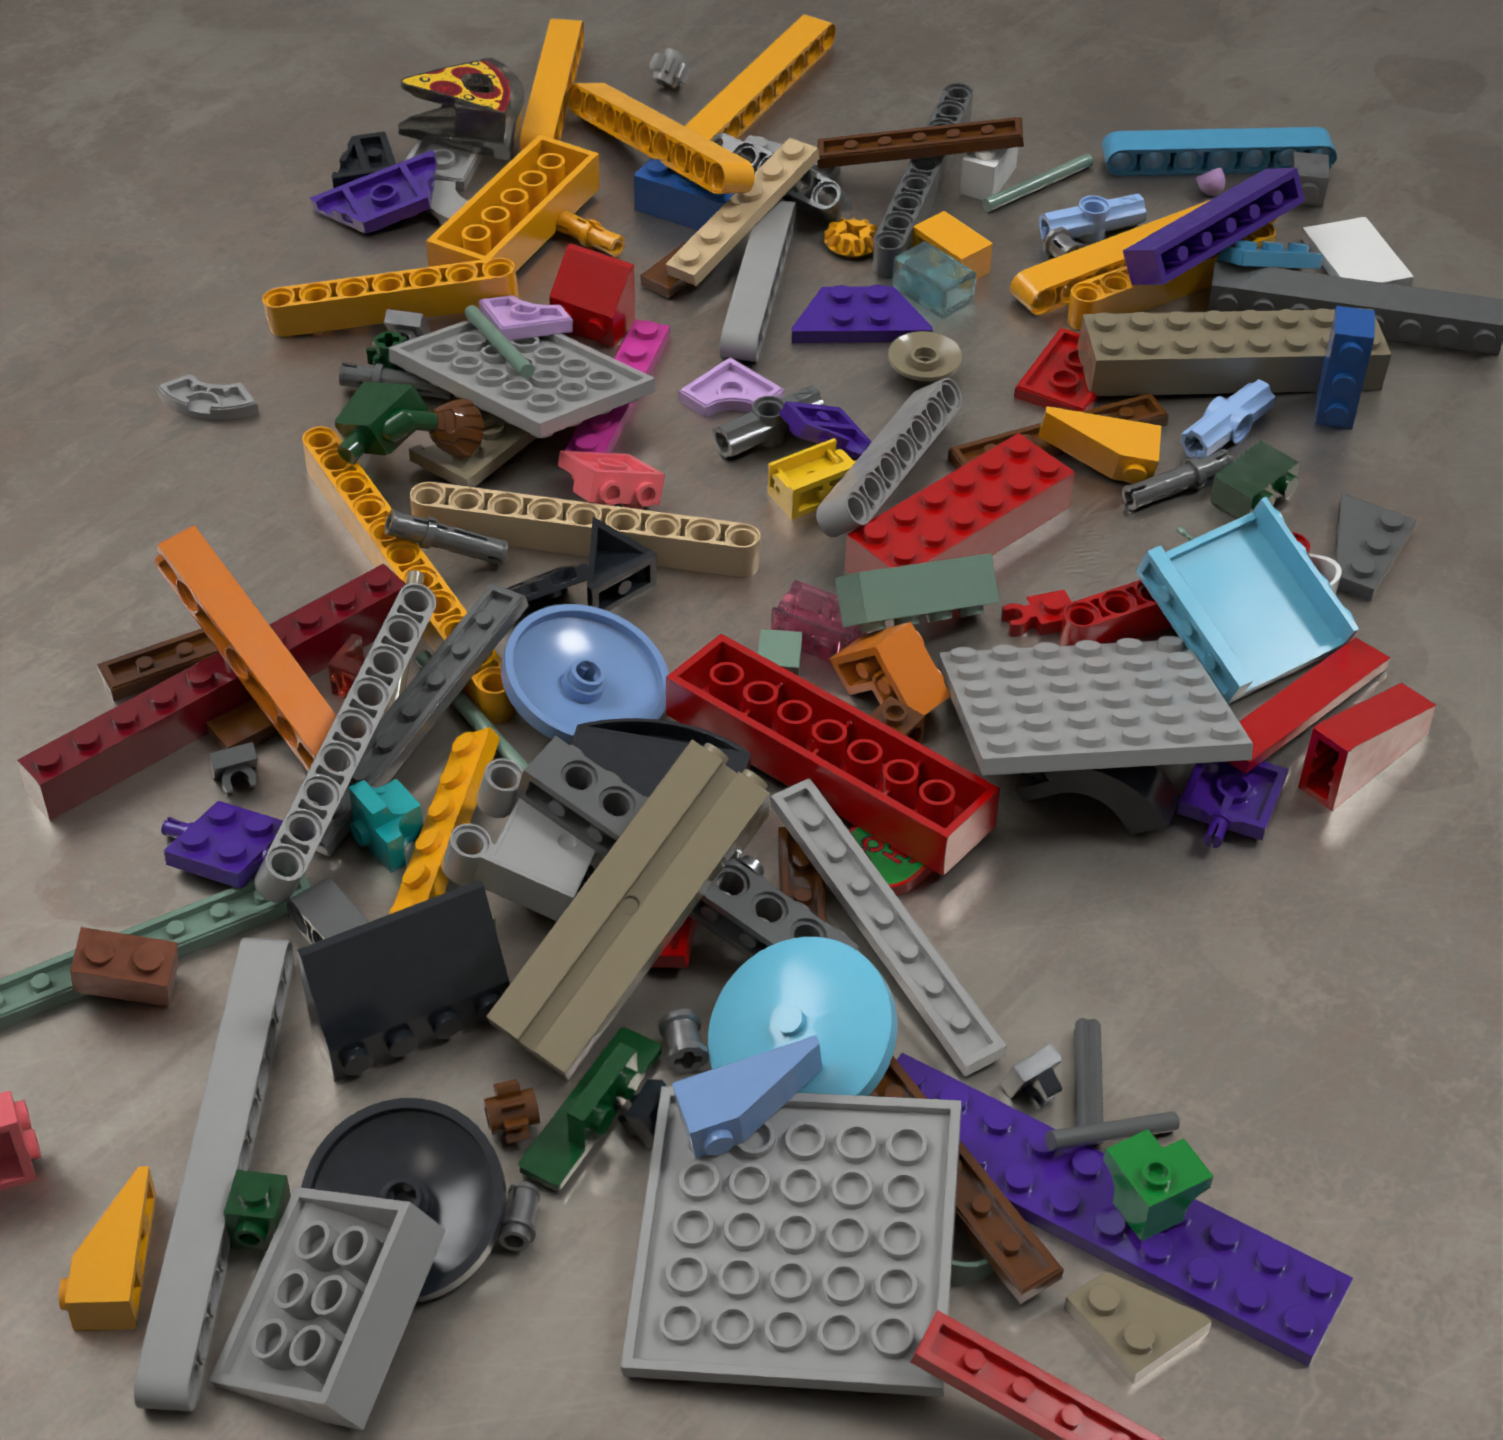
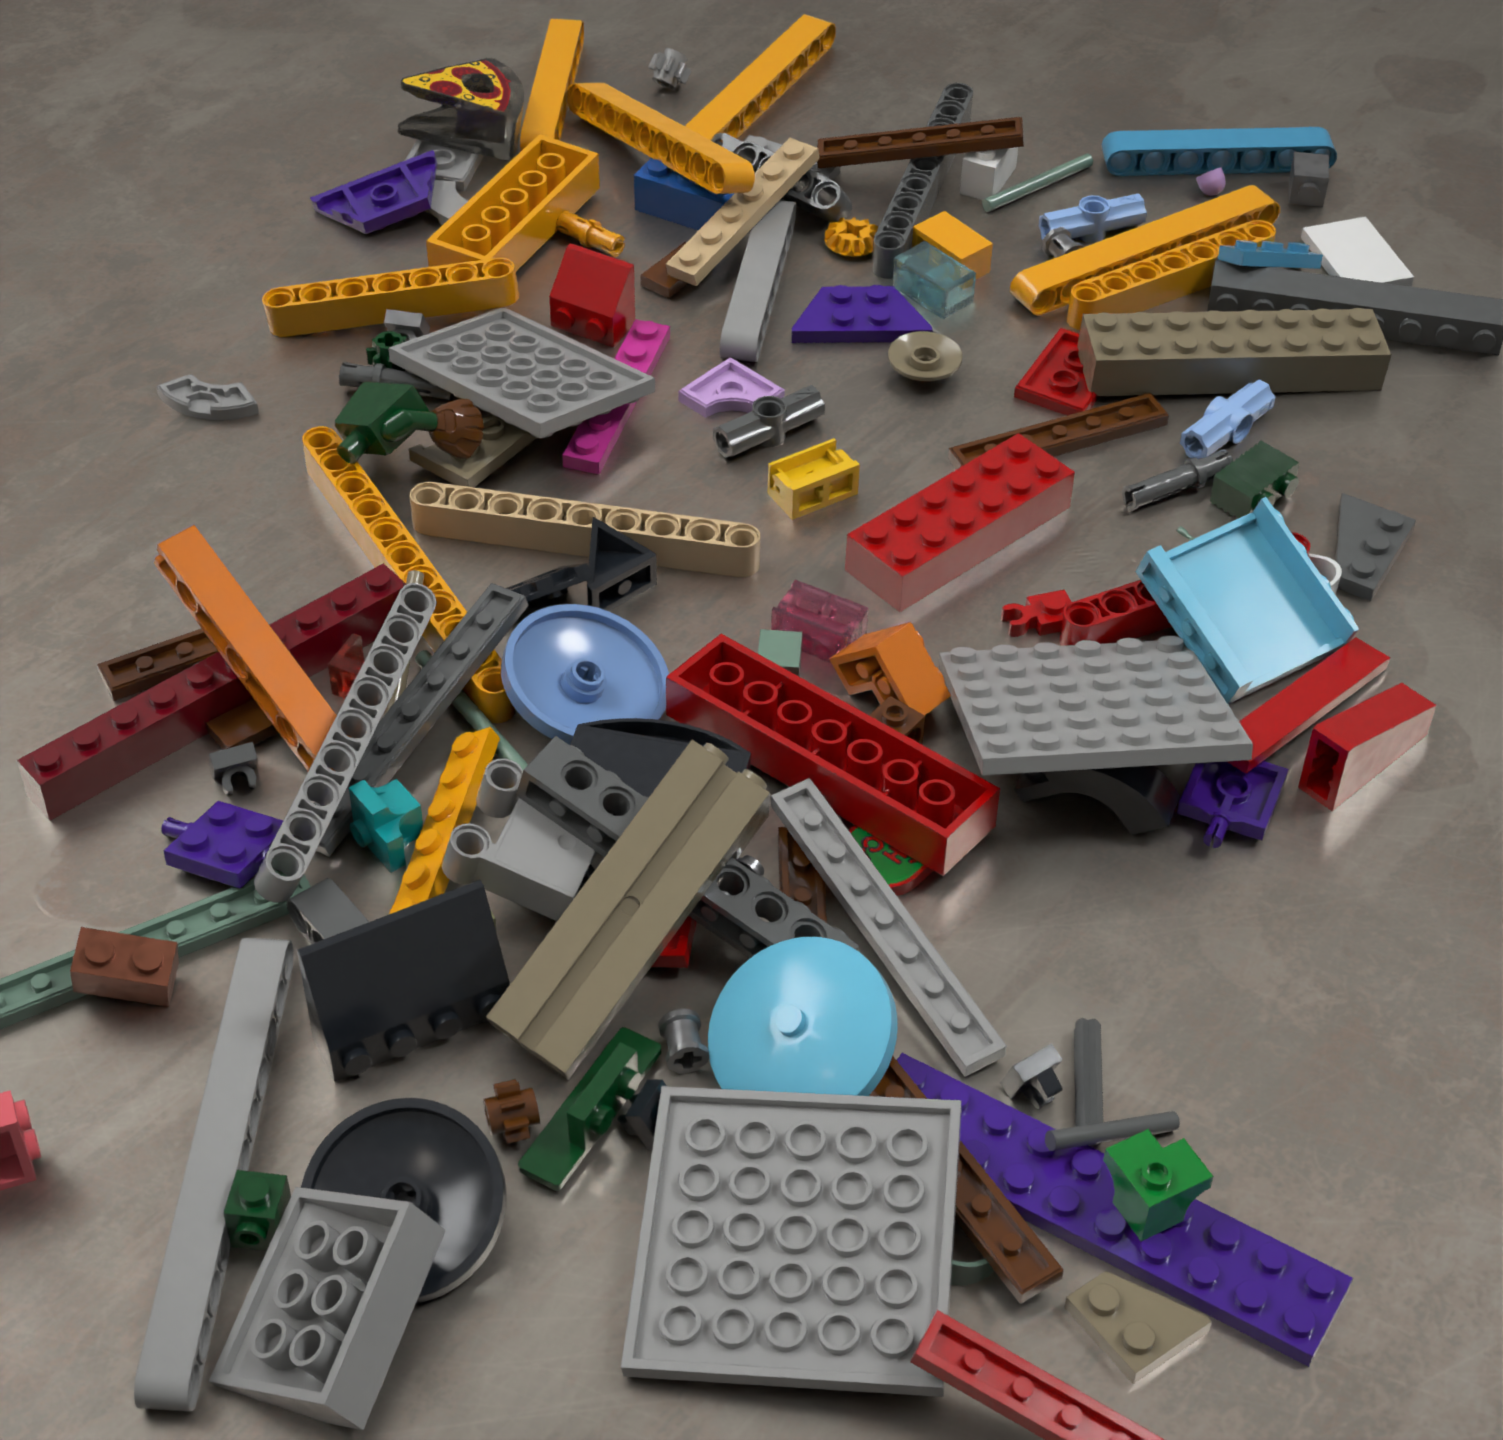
light orange slope [59,1166,157,1331] -> none
black wing [331,131,396,188] -> none
dark grey pin [384,509,508,566] -> none
sand green bar [465,305,535,378] -> none
lavender tile [479,295,573,340] -> none
flat silver pin [498,1182,541,1251] -> none
coral plate [558,450,665,510] -> none
medium blue slope [672,1035,823,1159] -> none
dark purple wing [779,401,872,459] -> none
light grey beam [816,378,962,537] -> none
sand green brick [835,553,1000,633] -> none
light orange slope [1039,406,1161,484] -> none
dark purple brick [1123,168,1305,285] -> none
blue brick [1315,306,1375,429] -> none

